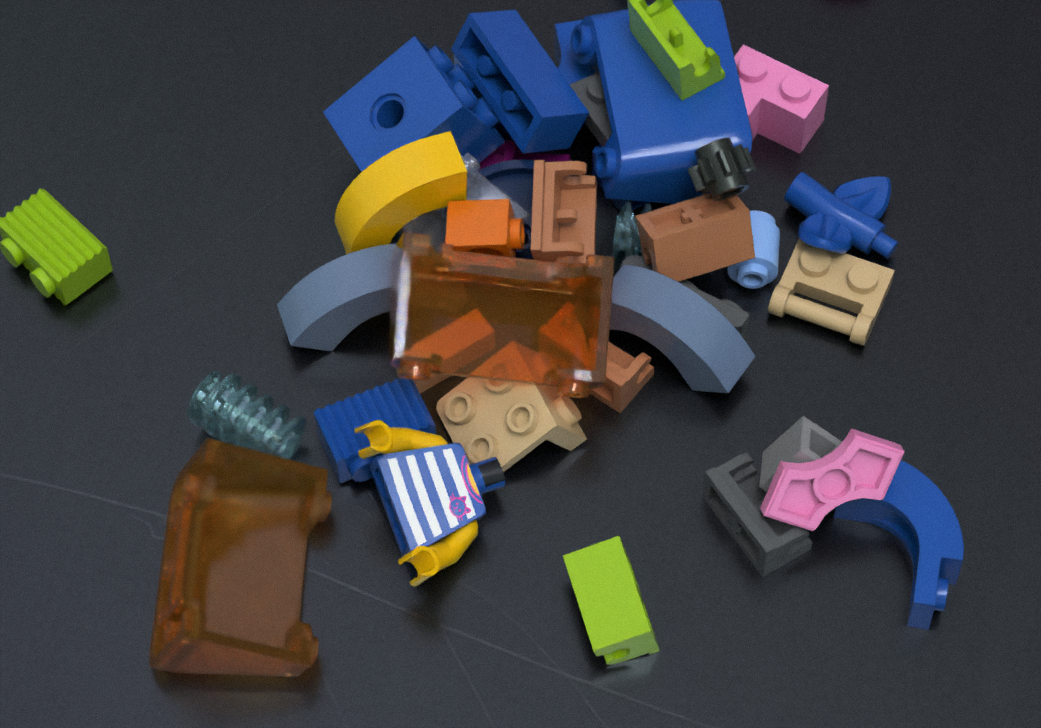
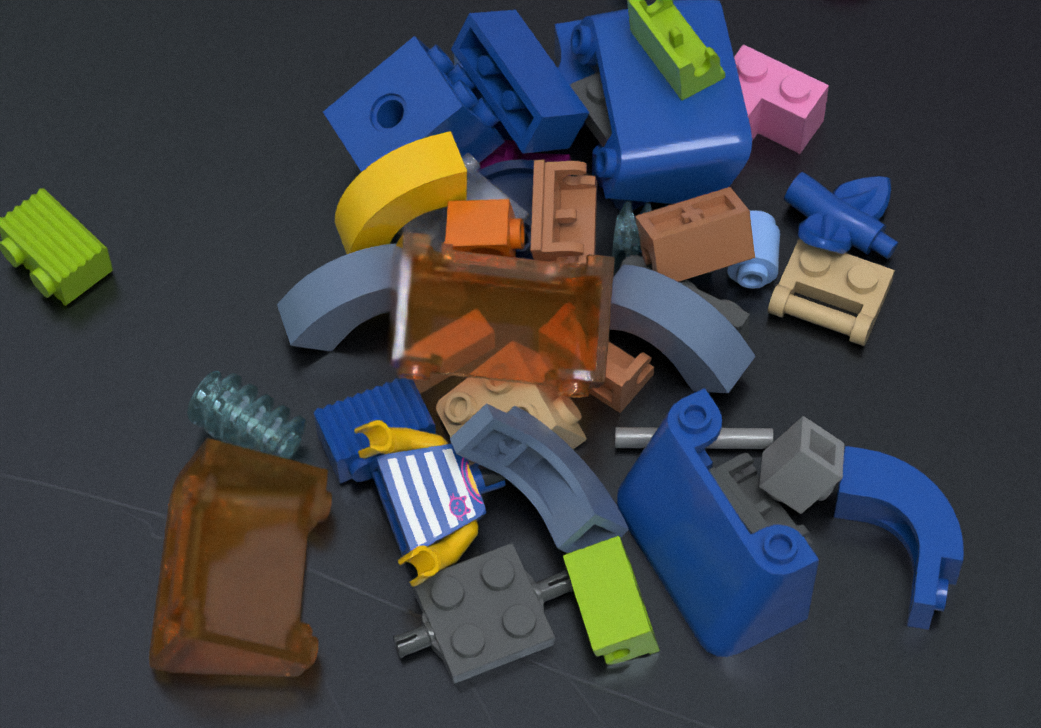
pearl dark grey gear [688,138,756,201] -> none
bright pink tile [760,428,905,531] -> none
none -> dark grey plate [393,543,573,684]
none -> sand blue arch [450,403,629,553]
none -> light grey bar [615,427,773,449]
none -> blue windscreen [617,388,819,657]

